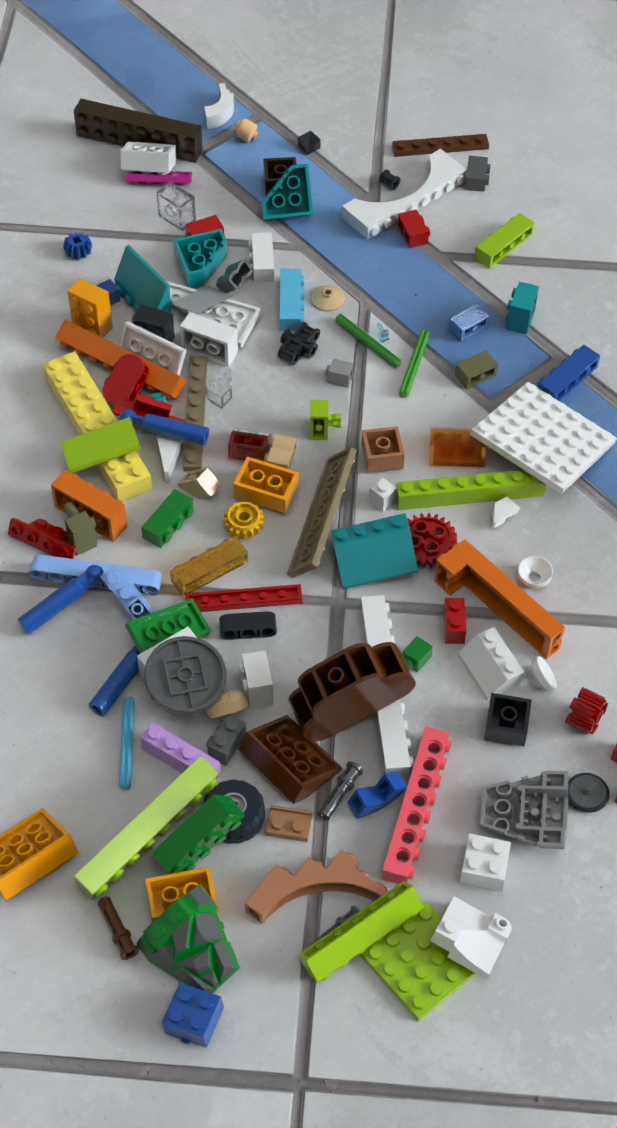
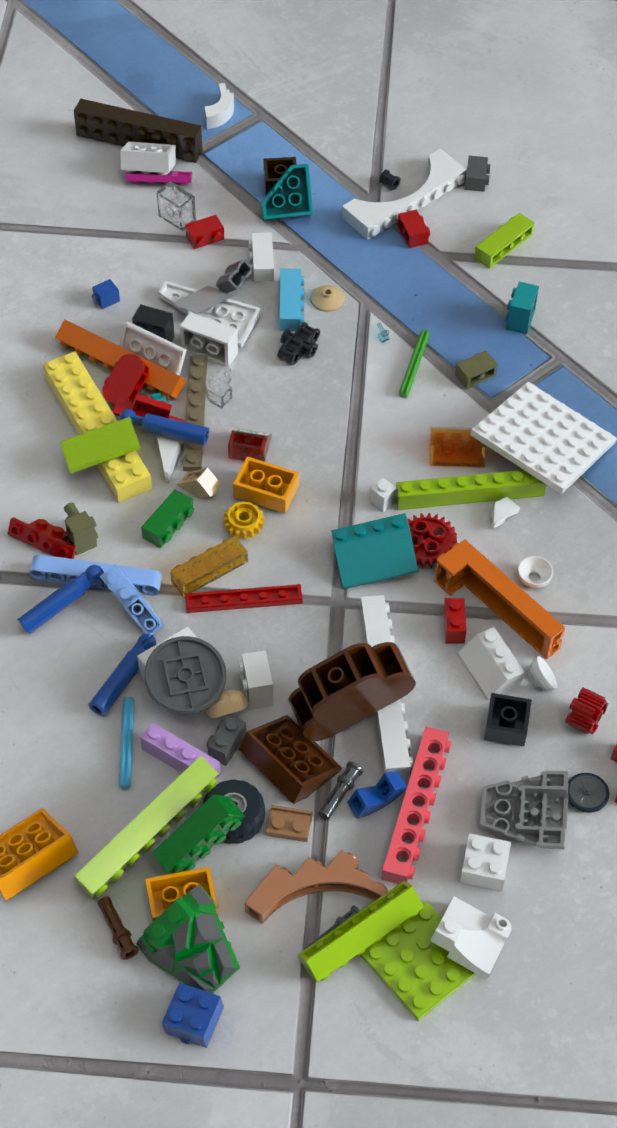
orange brick [51,470,127,542] -> none
blue gear [63,232,92,260] -> none
light orange brick [67,278,113,338] -> none
teal slope [114,245,171,313] -> none
green plate [125,598,211,654] -> none
teal brick [173,229,227,288] -> none
black beam [219,611,277,640] -> none
light nougat head [234,118,259,143] -> none
tan brick [264,434,297,470] -> none
dark tan plate [287,446,357,578] -> none
black slope [298,131,321,154] -> none
lime brick [309,399,341,440] -> none
light grey brick [326,358,354,388] -> none
bright green axle [335,314,401,368] -> none
nougat brick [361,426,405,472] -> none
reddish brown plate [392,134,489,157] -> none
green brick [402,636,433,672] -> none
medium blue brick [448,304,489,341] -> none
blue brick [538,344,600,401] -> none

